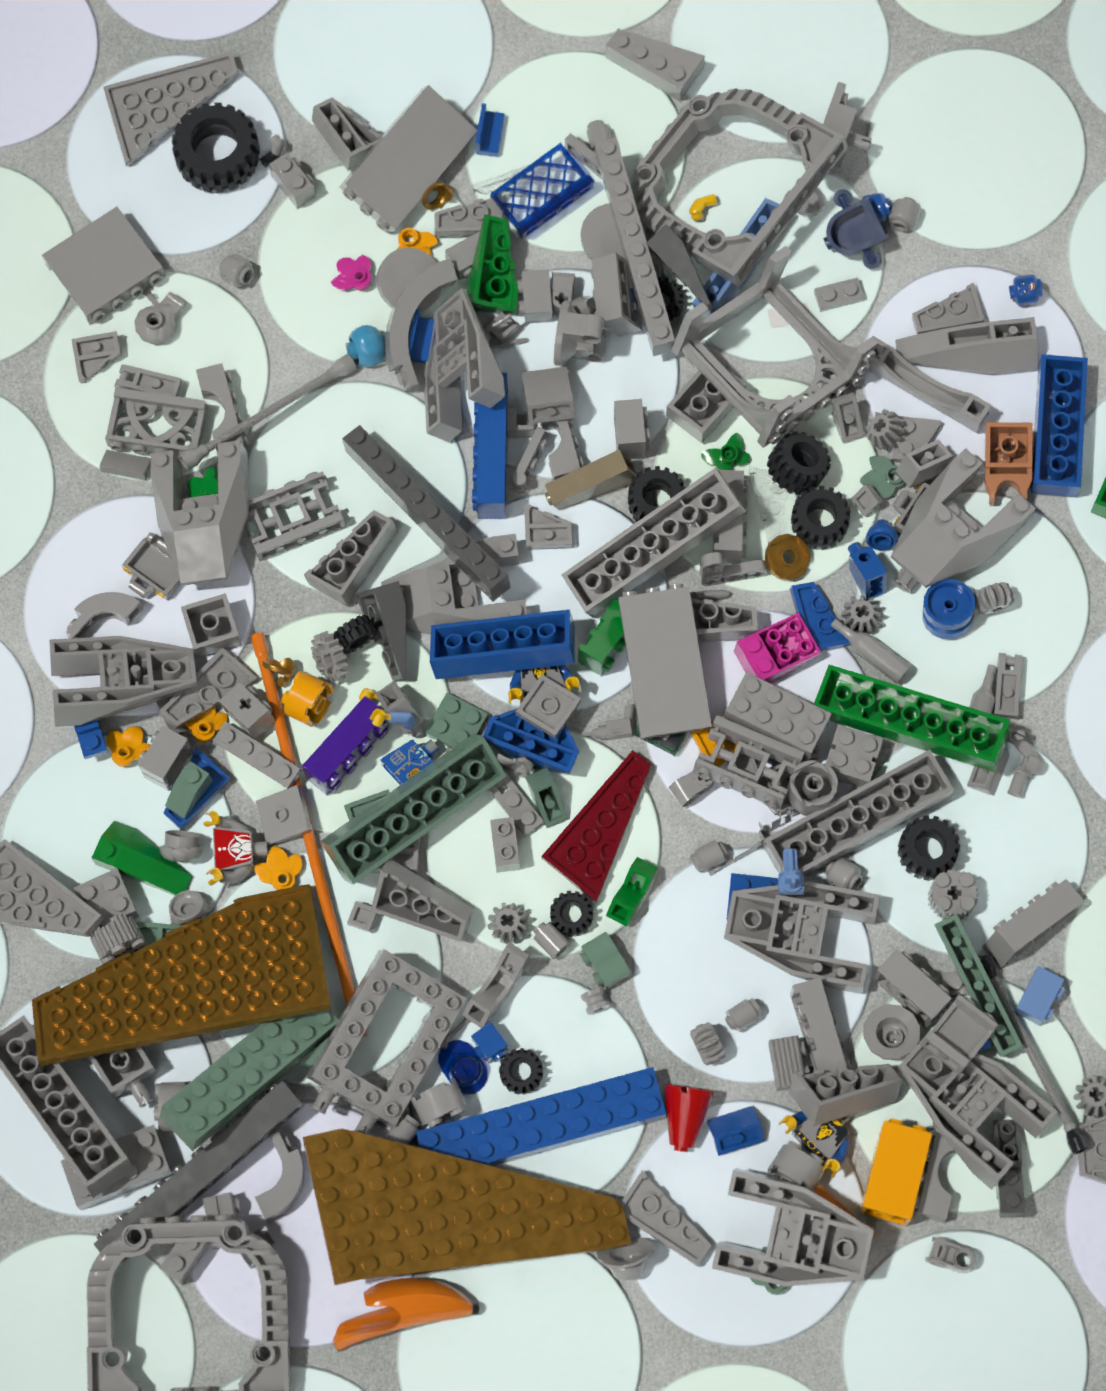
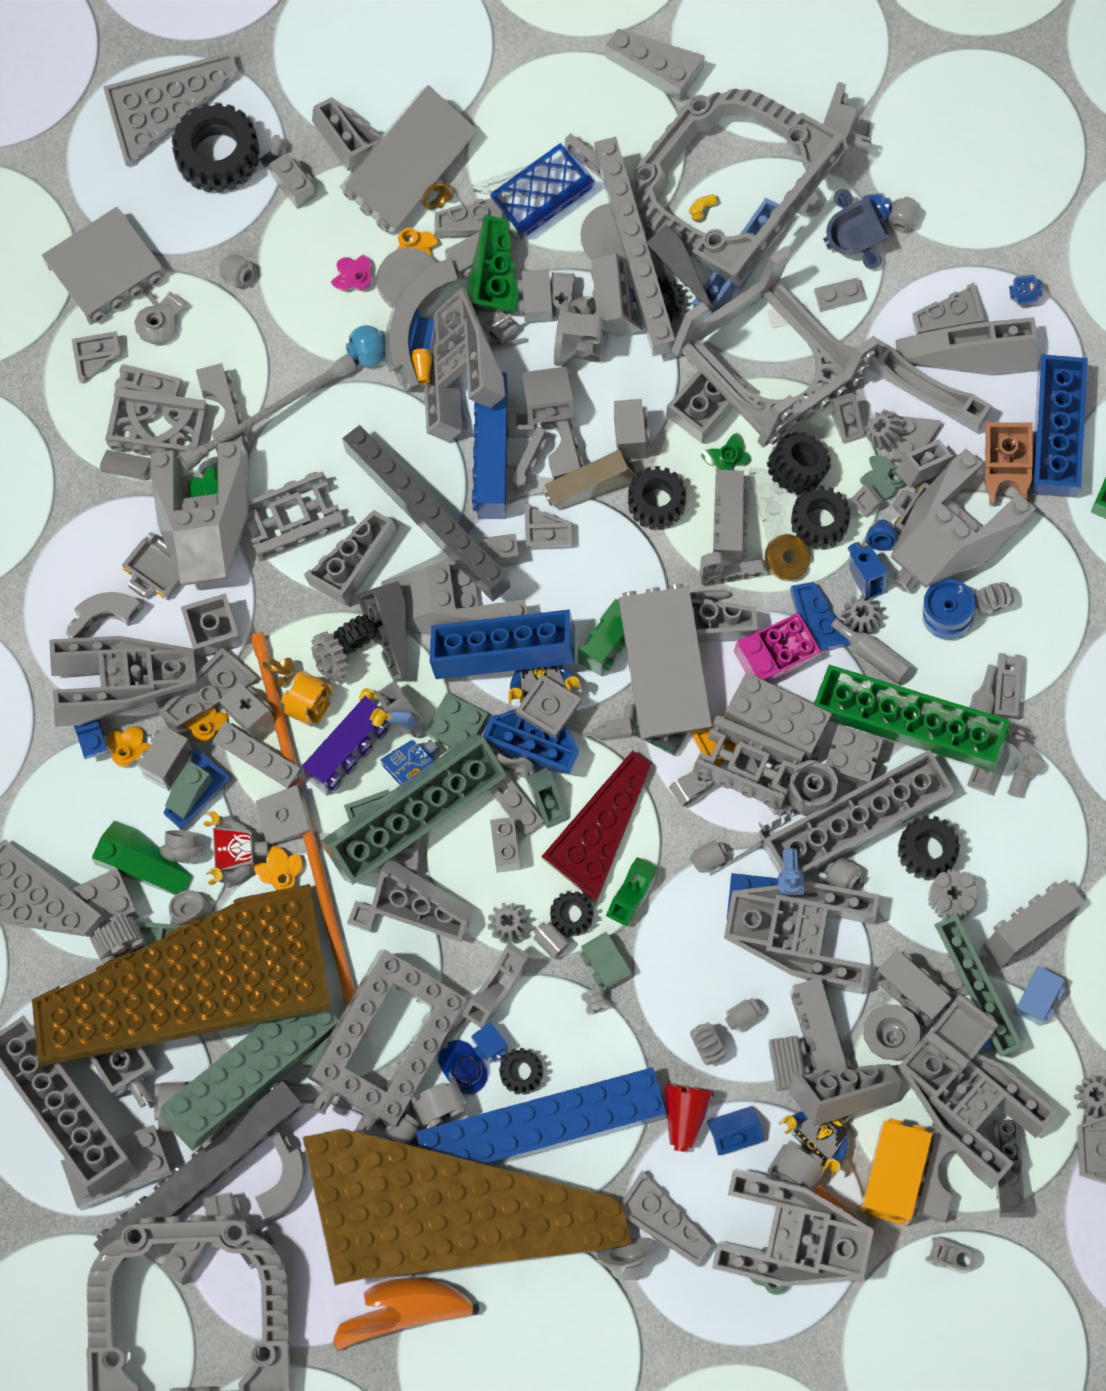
blue panel [475,103,505,157] -> none
light grey brick [561,468,746,618] -> none
light grey brick [586,120,611,151] -> none
light grey hose [980,955,1090,1155] -> none
none -> light orange cone [410,349,432,385]

